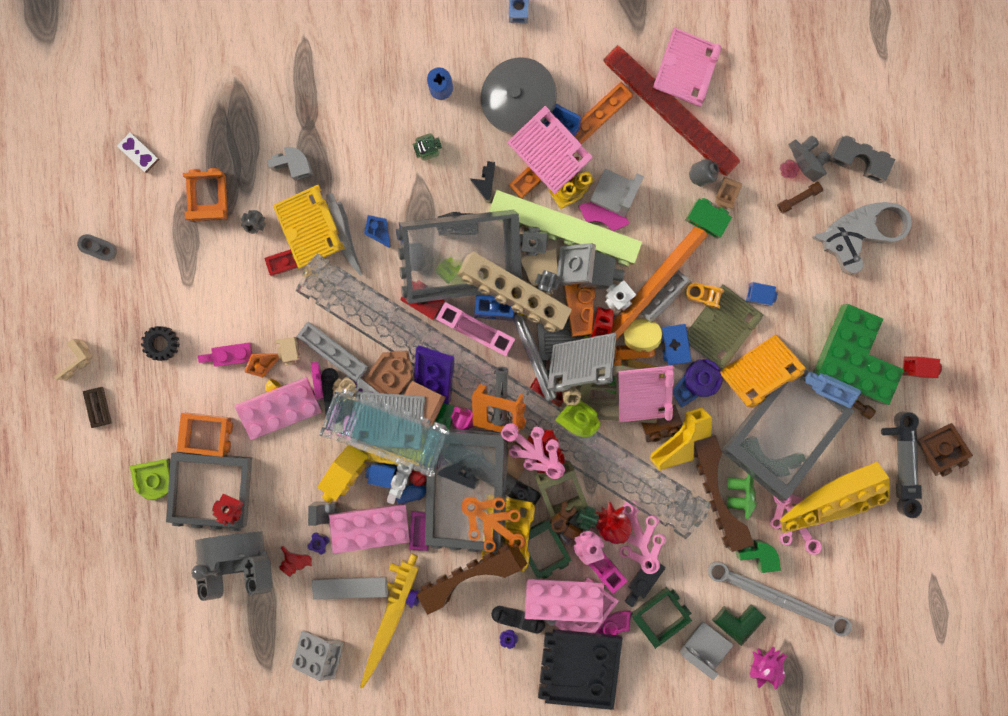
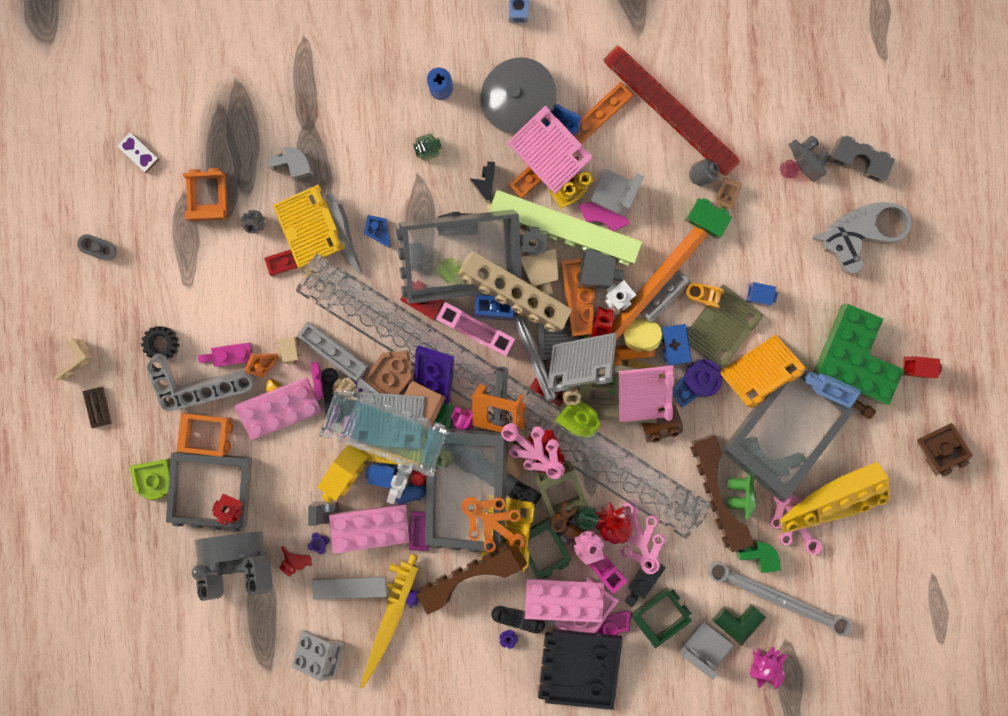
black slope [438,458,480,489] -> none
dark grey gear [535,270,560,293] -> none
light grey tile [557,243,596,285] -> none
yellow arch [650,407,712,471] -> none
bright pink window [653,27,722,107] -> none
reddish brown bar [777,181,823,214] -> none
piece [881,411,922,518] -> none
none -> light grey beam [147,354,254,411]
none -> olive plate [433,449,454,468]

